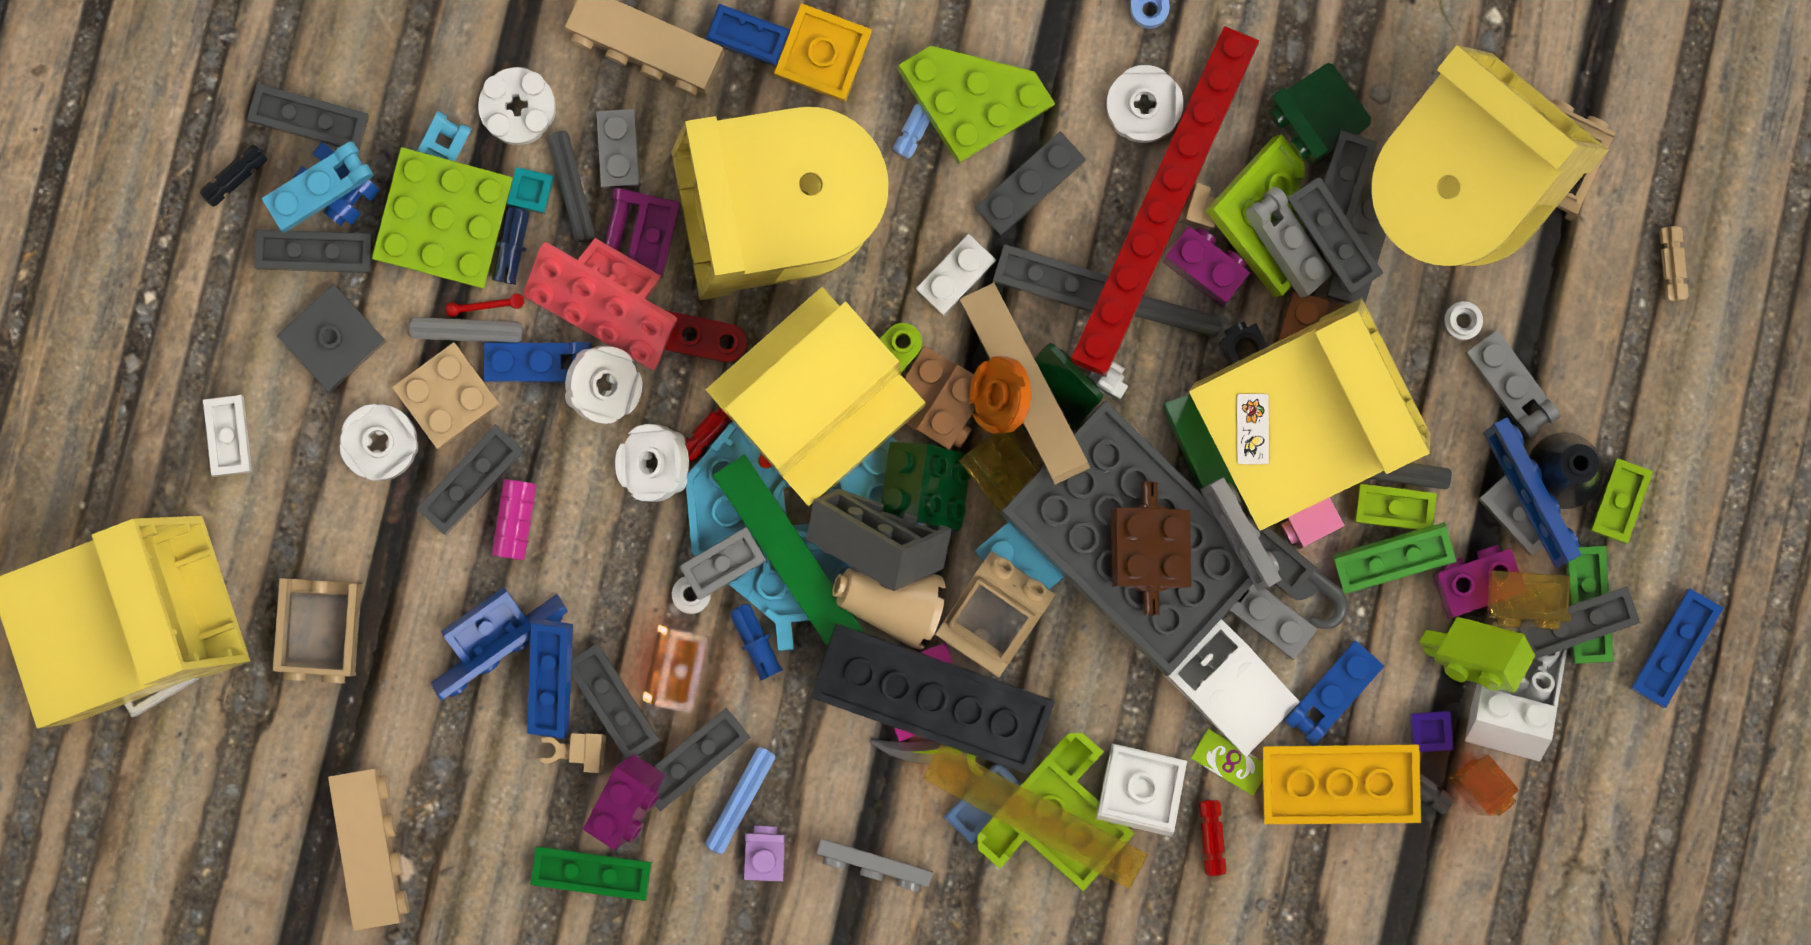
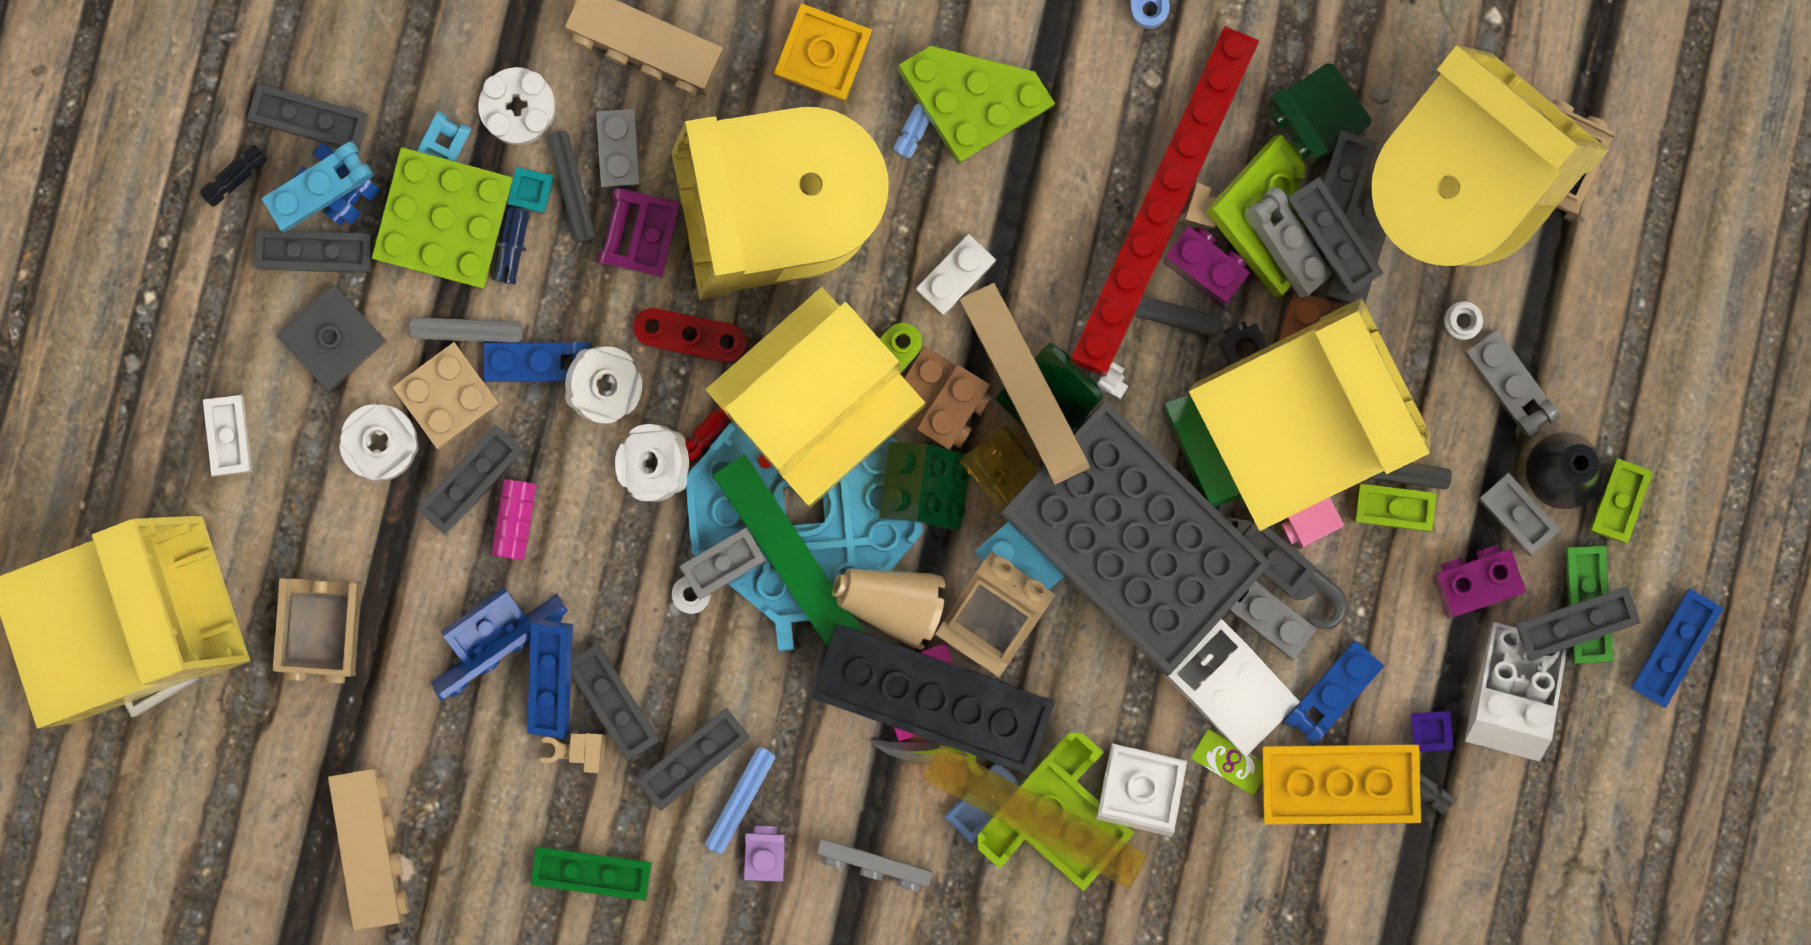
red hinge [445,293,525,317] -> none
coral bracket [523,238,677,370] -> none
magenta brick [583,754,666,850] -> none
clear orange brick [643,625,708,713] -> none
blue plate [706,4,790,67] -> none
blue axle [730,604,783,681] -> none
dark grey wedge [806,489,952,591] -> none
orange tile [969,356,1031,434] -> none
dark grey plate [975,131,1086,237] -> none
dark grey plate [993,244,1108,312] -> none
white plate [1106,65,1183,143] -> none
reddish brown plate [1111,481,1191,616] -> none
red axle [1199,800,1227,876] -> none
light grey plate [1200,477,1282,591] -> none
white sticker [1237,394,1269,464] -> none
bright green plate [1333,522,1457,594] -> none
lime hinge [1419,616,1535,693] -> none
clear orange brick [1448,754,1519,816] -> none
blue plate [1483,417,1581,569] -> none
clear yellow bracket [1487,571,1572,630] -> none
tan axle [1659,226,1689,302] -> none

